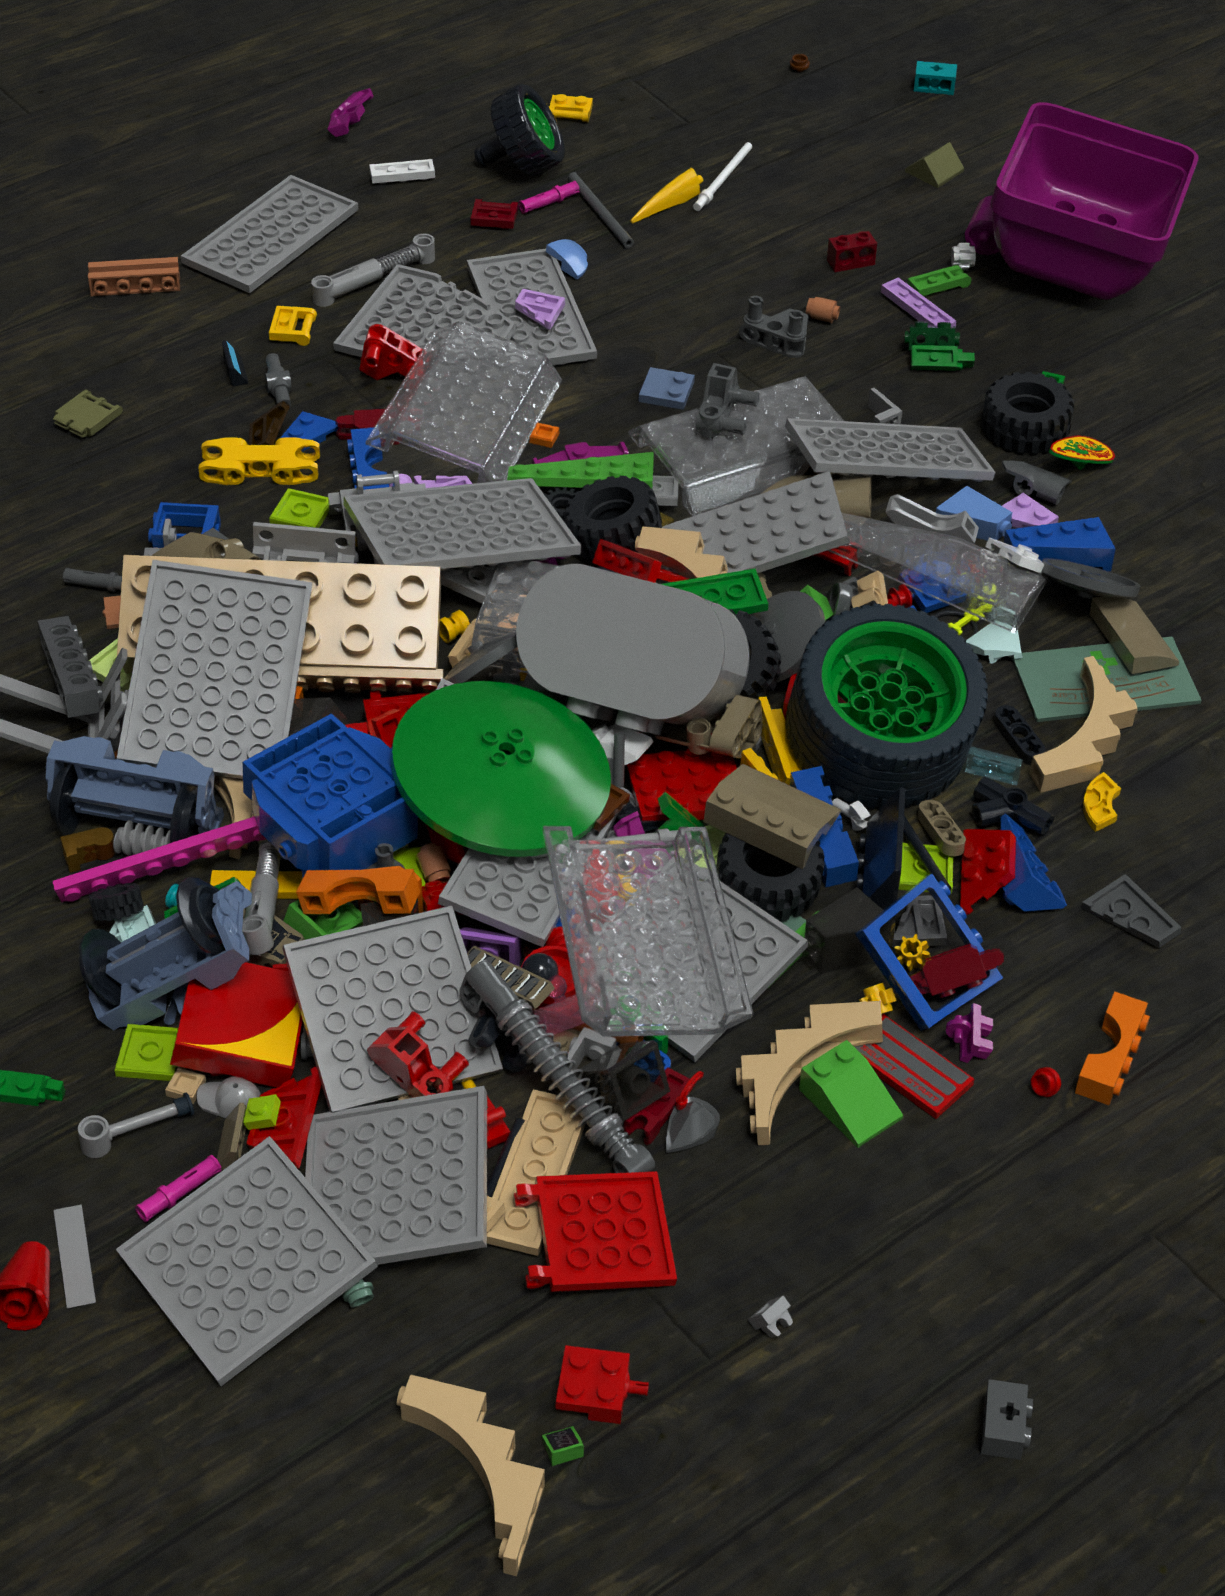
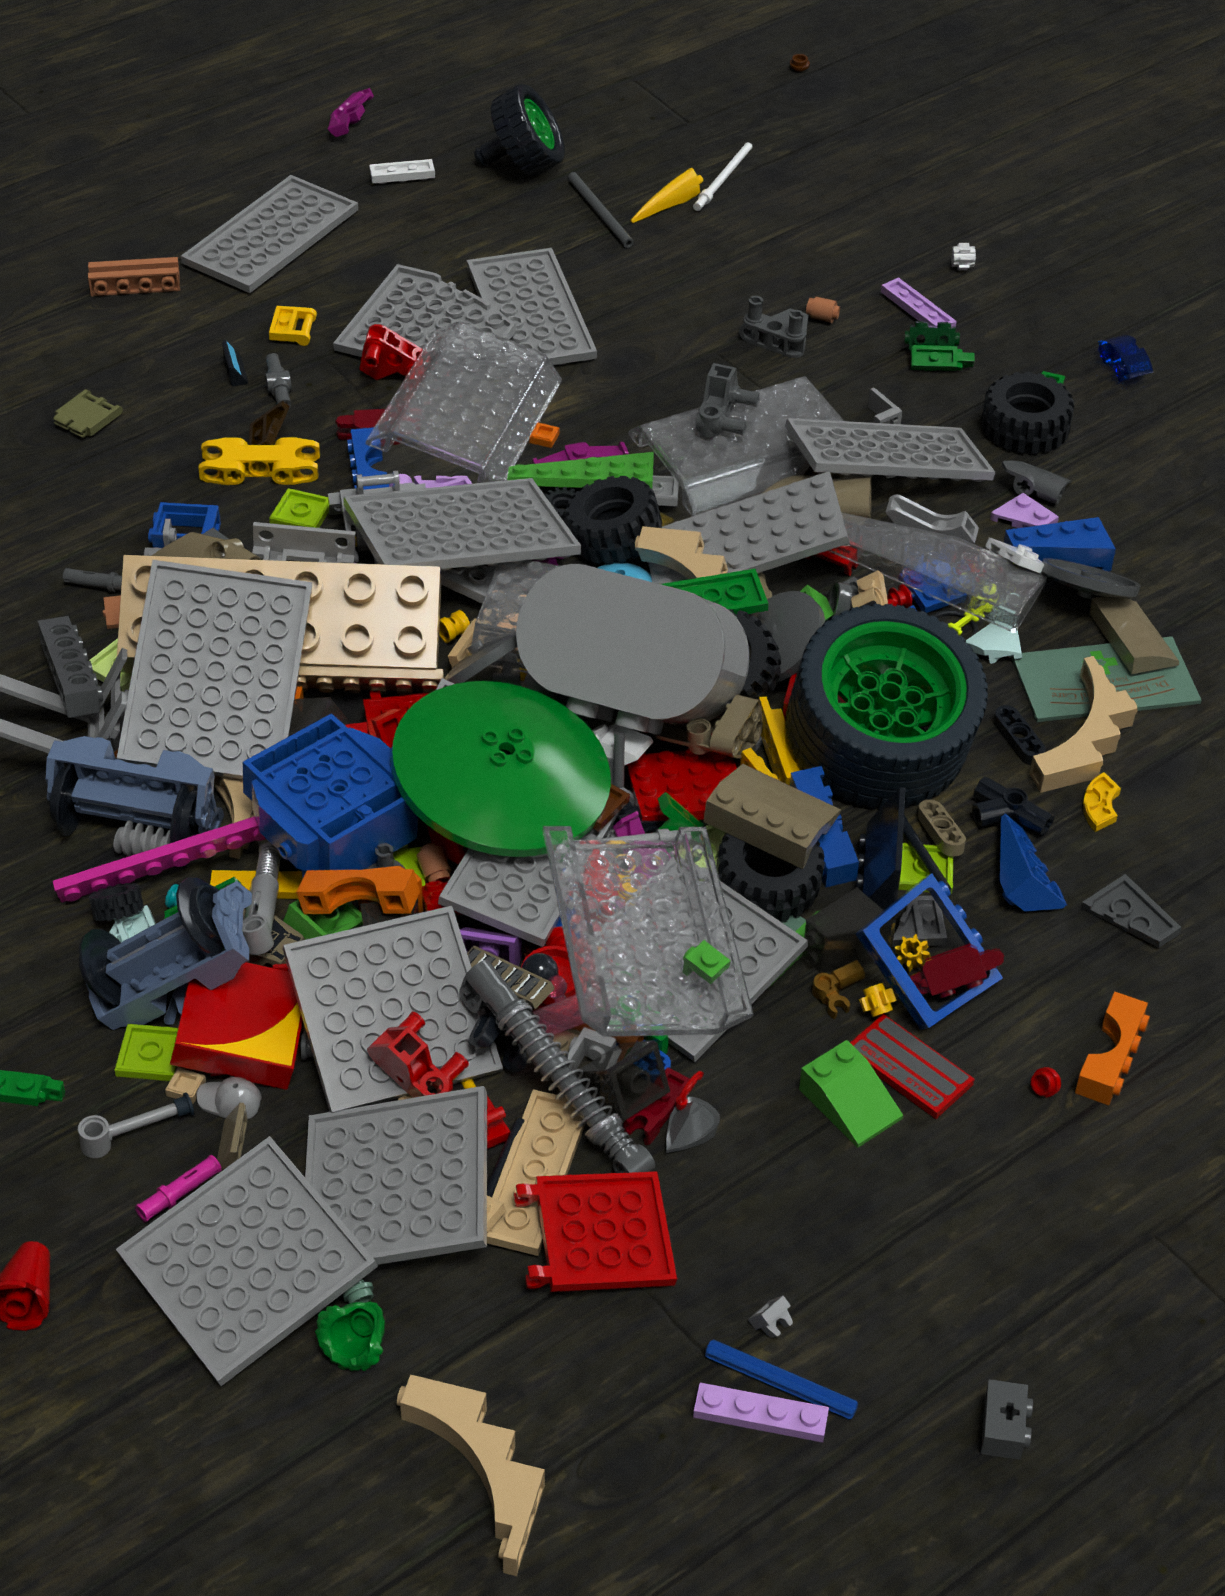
light grey sticker [54,1204,96,1308] -> none
pearl gold leg [60,827,116,873] -> none
lime plate [243,1094,281,1130] -> none
red wing [246,1067,321,1168] -> none
blue wing [281,411,340,451] -> none
light grey piece [311,234,435,307] -> none
dark red plate [471,199,519,229] -> none
lavender wing [515,289,565,330] -> none
dark pink pin [519,181,580,214] -> none
bright green slope [542,1426,584,1466] -> none
medium blue brick [546,239,588,279] -> none
yellow plate [549,94,593,123] -> none
red plate [556,1345,649,1424] -> none
red fence [592,539,689,583] -> none
sand blue plate [639,367,695,410] -> none
tan arch [736,1001,883,1145] -> none
dark red brick [827,231,877,272] -> none
white bar [832,798,870,831] -> none
olive slope [905,142,964,188] -> none
bright green plate [907,265,971,296] -> none
teal brick [914,61,957,95] -> none
medium blue slope [936,486,1013,541] -> none
magenta hips [946,1003,993,1063] -> none
red wing [960,829,1016,915] -> none
magenta piece [965,102,1199,300] -> none
clear light blue plate [965,746,1023,785] -> none
shield [1049,435,1115,470] -> none
none -> green hair [315,1302,385,1371]
none -> bright green bracket [682,940,731,984]
none -> lavender plate [693,1383,829,1442]
none -> blue axle [705,1340,858,1419]
none -> pearl gold bar [812,960,865,1019]
none -> clear blue brick [1098,335,1154,382]

